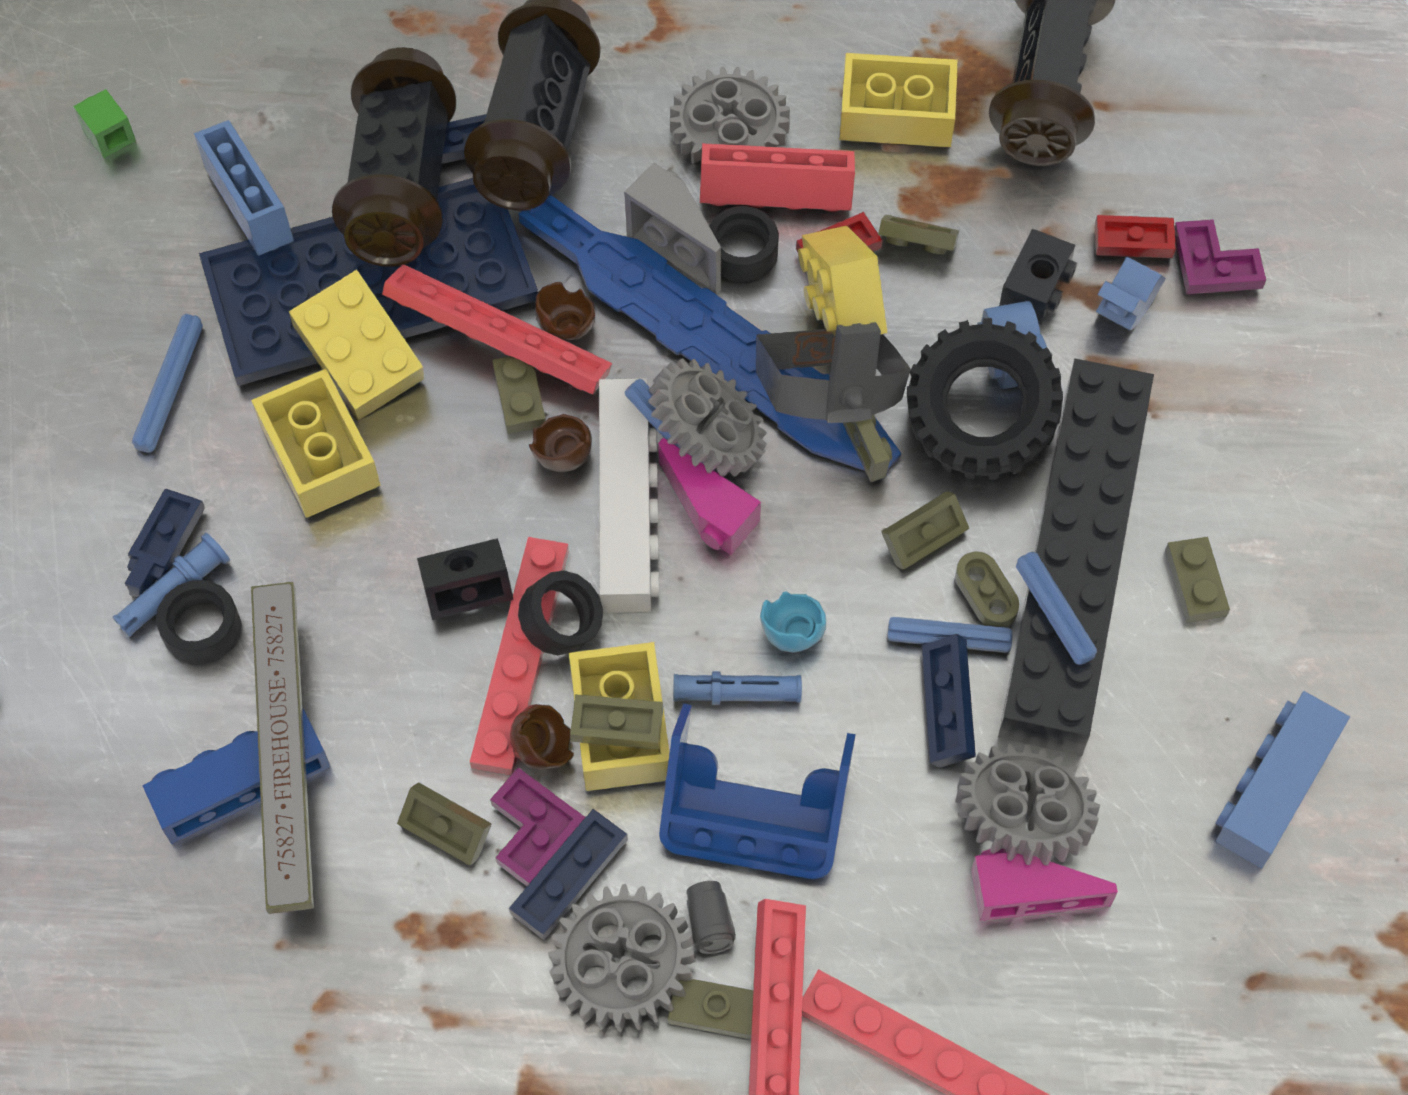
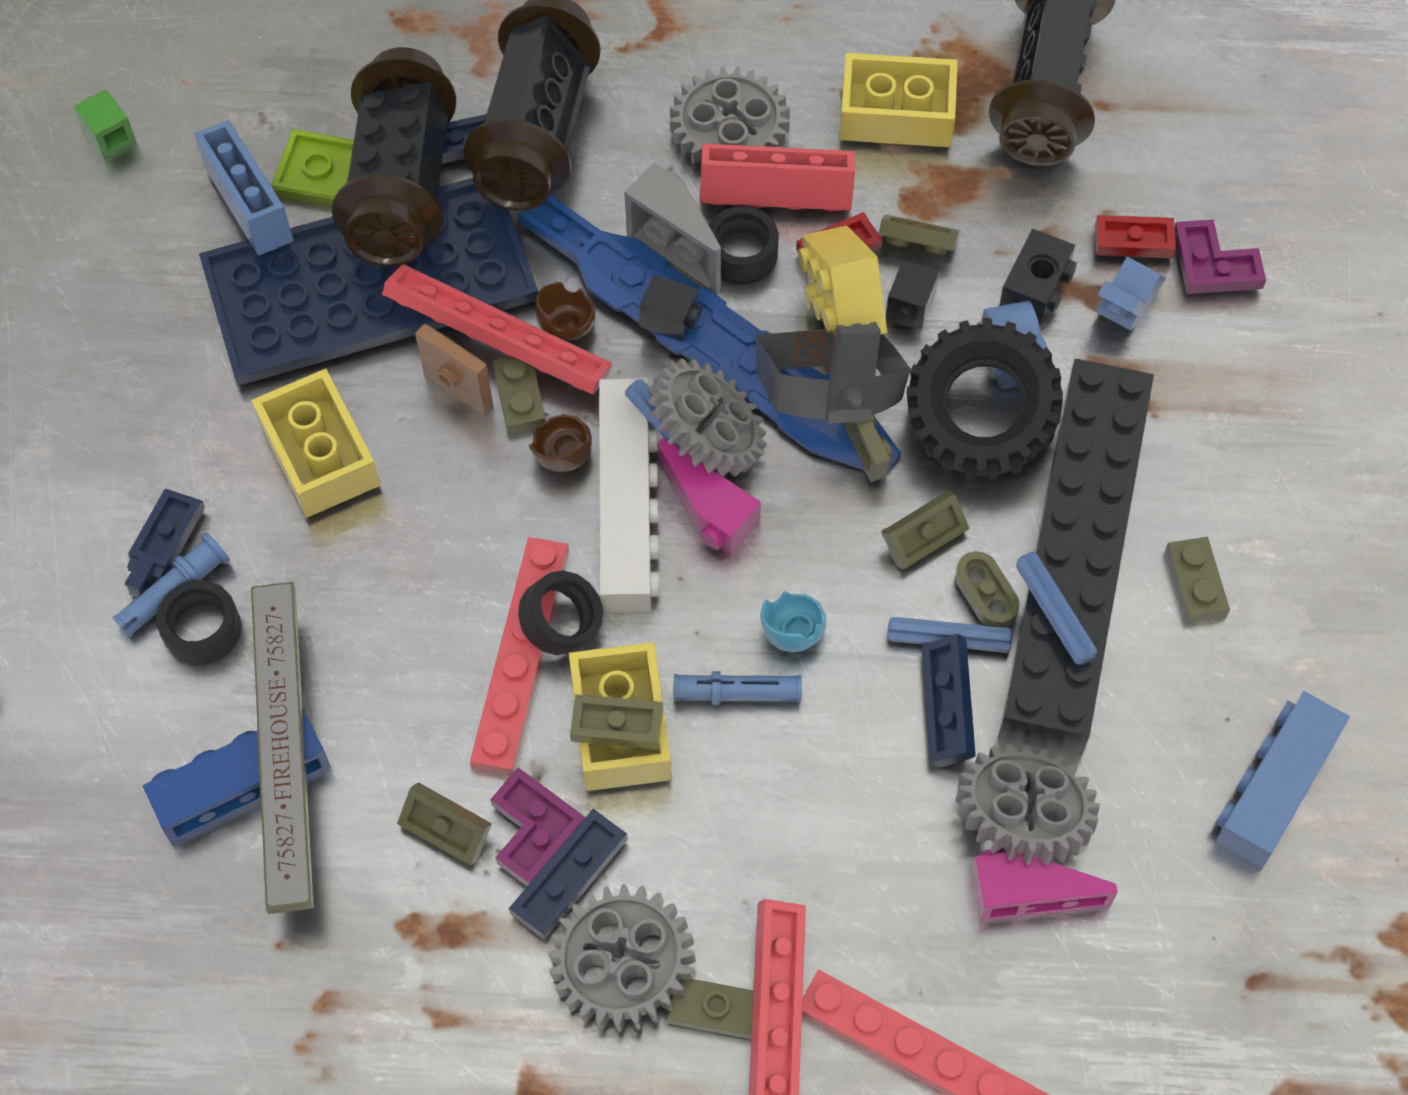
medium blue axle [132,314,203,453] -> none
light yellow brick [289,270,424,421] -> none
black brick [417,538,514,620] -> none
reddish brown hair [510,704,574,770] -> none
blue windscreen [659,703,856,879] -> none
dark grey piece [686,881,736,954] -> none
none -> lime tile [271,129,354,207]
none -> medium nougat plate [415,324,493,417]
none -> black brick [639,274,703,342]
none -> black brick [885,260,940,329]

